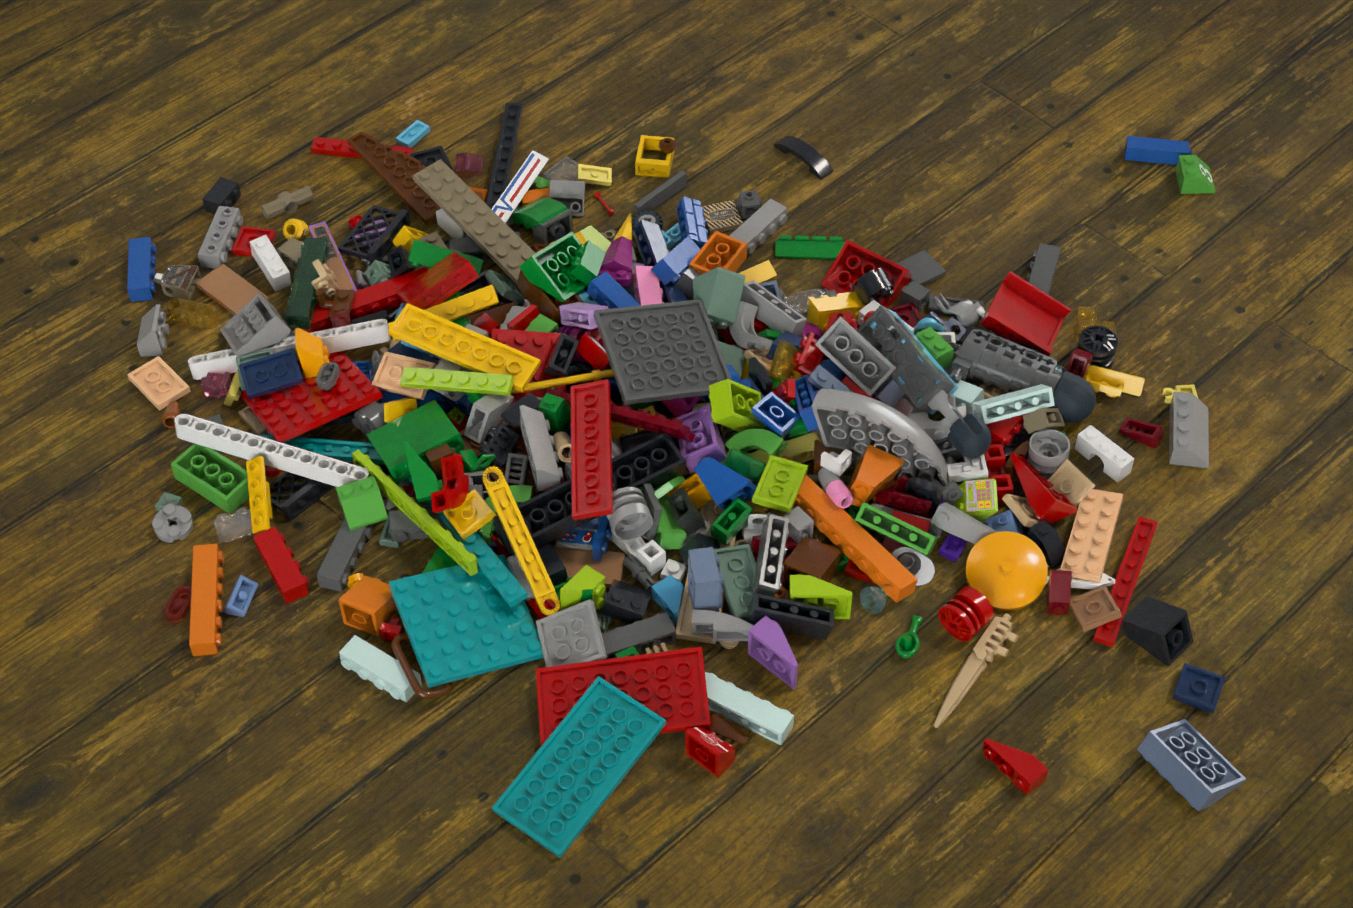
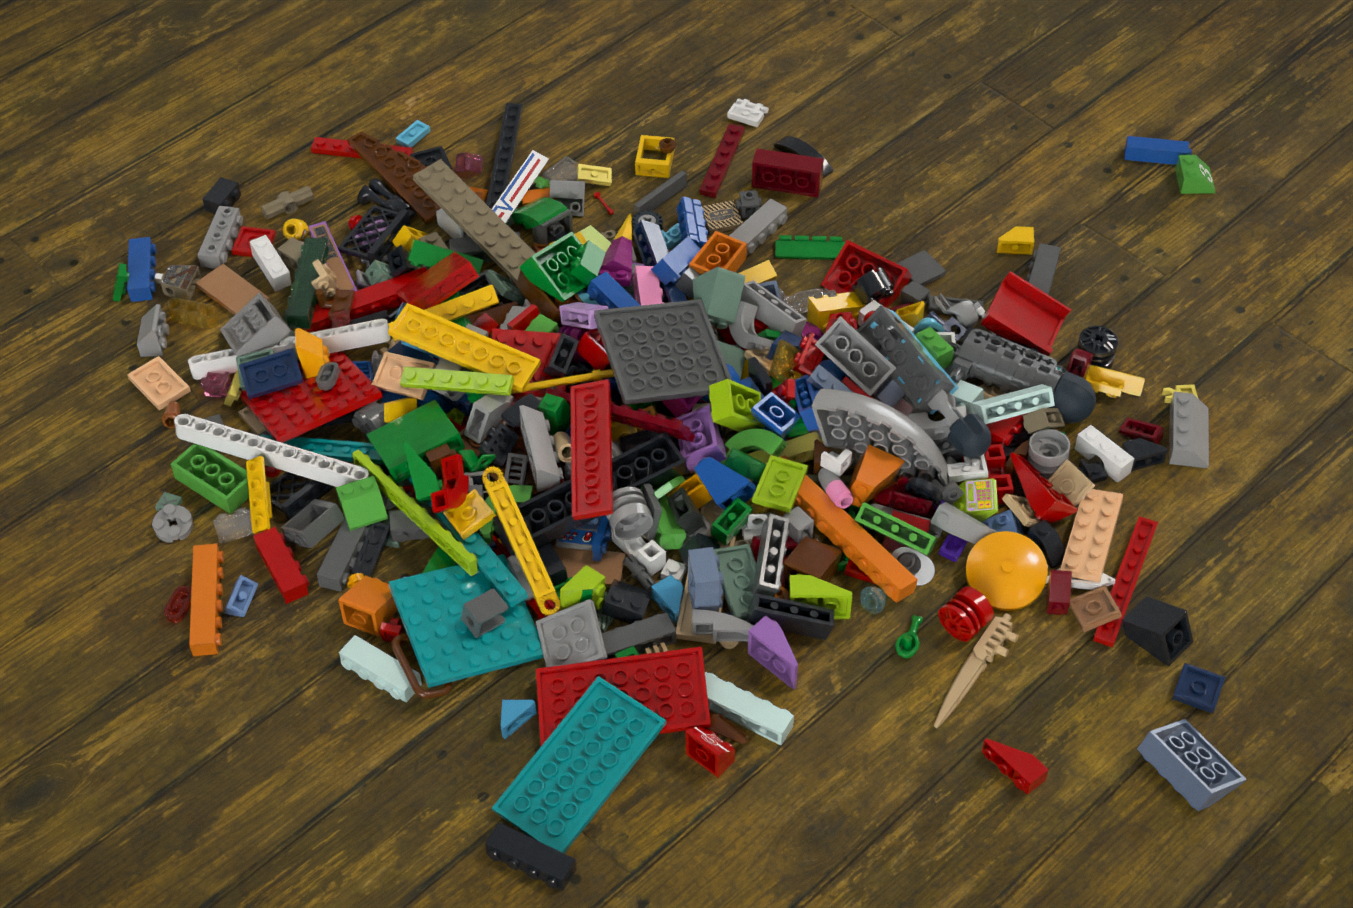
clear yellow plate [1077,306,1116,338] -> none
none -> green plate [113,263,129,302]
none -> dark grey window [281,499,345,548]
none -> black plate [351,522,391,578]
none -> black piece [357,178,416,220]
none -> dark grey piece [461,589,508,638]
none -> black brick [485,822,577,891]
none -> dark azure slope [501,700,536,739]
none -> dark red plate [700,124,745,198]
none -> white plate [727,99,769,127]
none -> dark red brick [751,148,824,198]
none -> yellow slope [896,301,925,328]
none -> yellow slope [997,226,1034,255]
none -> black bracket [1078,459,1108,484]
none -> black slope [1121,438,1168,471]

